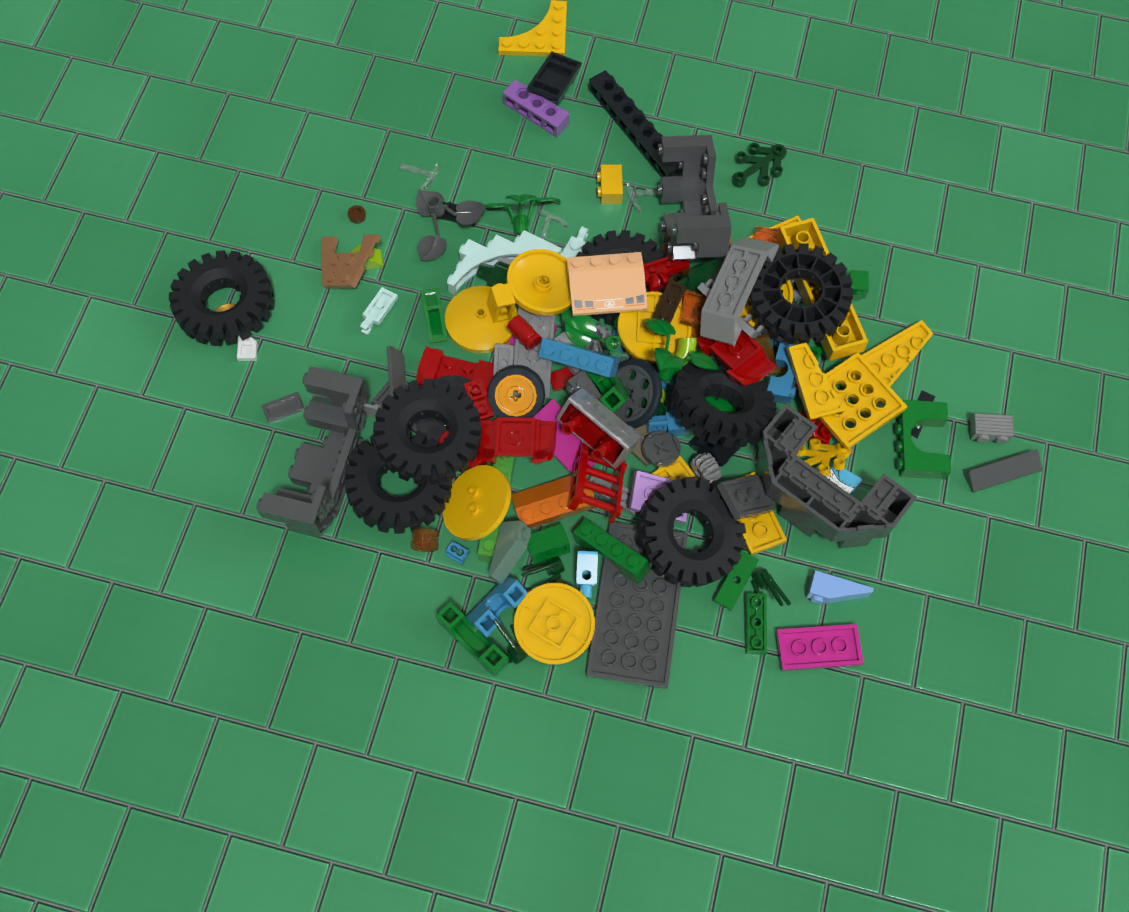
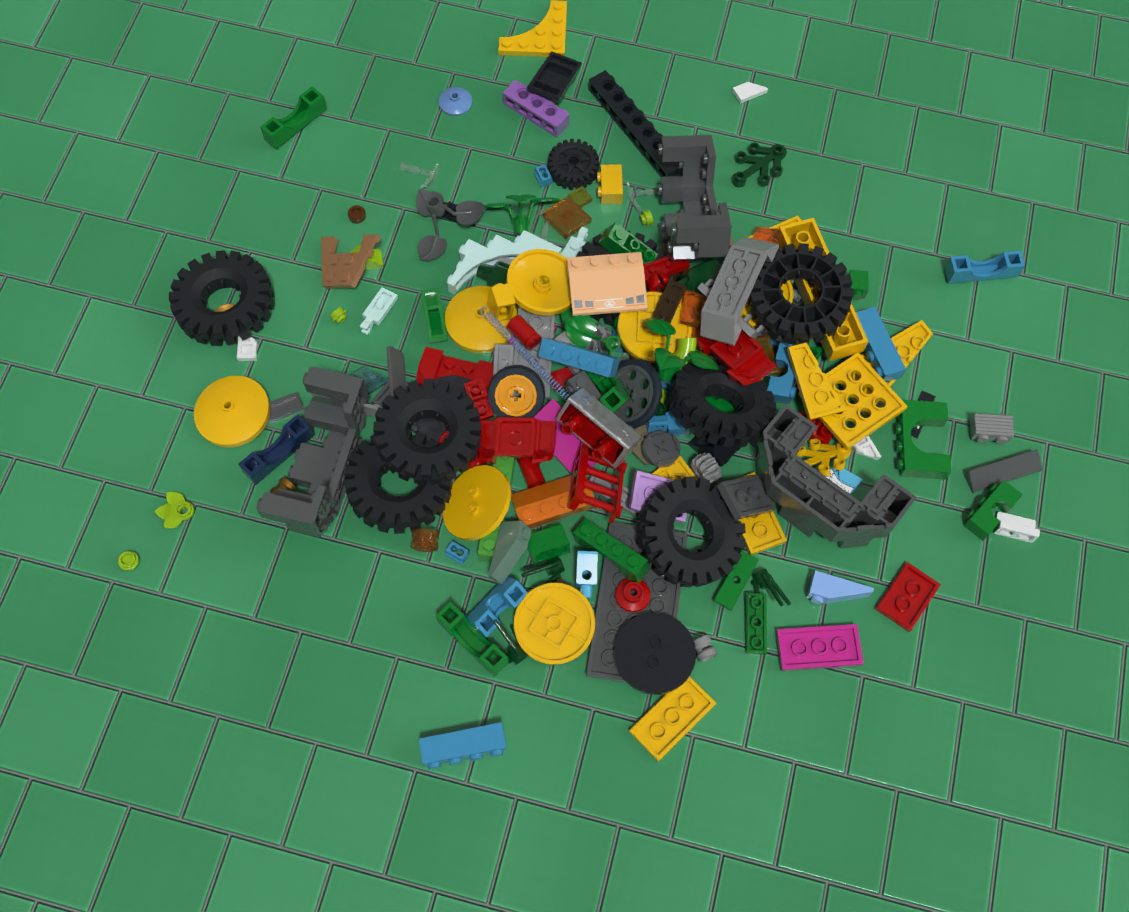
none -> lime plate [118,551,139,571]
none -> lime plate [155,492,194,529]
none -> yellow dish [194,376,271,448]
none -> dark blue arch [238,414,314,485]
none -> green arch [260,86,327,149]
none -> pearl gold wheel [269,477,297,494]
none -> lime plate [330,307,347,324]
none -> clear light blue slope [349,366,389,395]
none -> dark azure brick [419,722,507,769]
none -> medium blue dish [438,87,472,116]
none -> light blue piece [480,307,569,401]
none -> red piece [516,457,545,488]
none -> dark azure piece [534,164,553,187]
none -> clear orange plate [542,196,592,239]
none -> black wheel [548,139,599,190]
none -> clear yellow tile [568,186,593,209]
none -> green slope [598,222,658,264]
none -> black plate [614,613,696,695]
none -> red piece [615,578,651,612]
none -> yellow tile [629,676,716,762]
none -> lime plate [640,210,654,227]
none -> light grey wheel [694,635,718,662]
none -> white tile [732,82,768,104]
none -> white tile [852,436,882,460]
none -> dark azure brick [856,307,906,382]
none -> red tile [875,562,941,632]
none -> dark azure arch [944,250,1025,283]
none -> green arch [964,480,1023,541]
none -> white panel [994,511,1040,543]

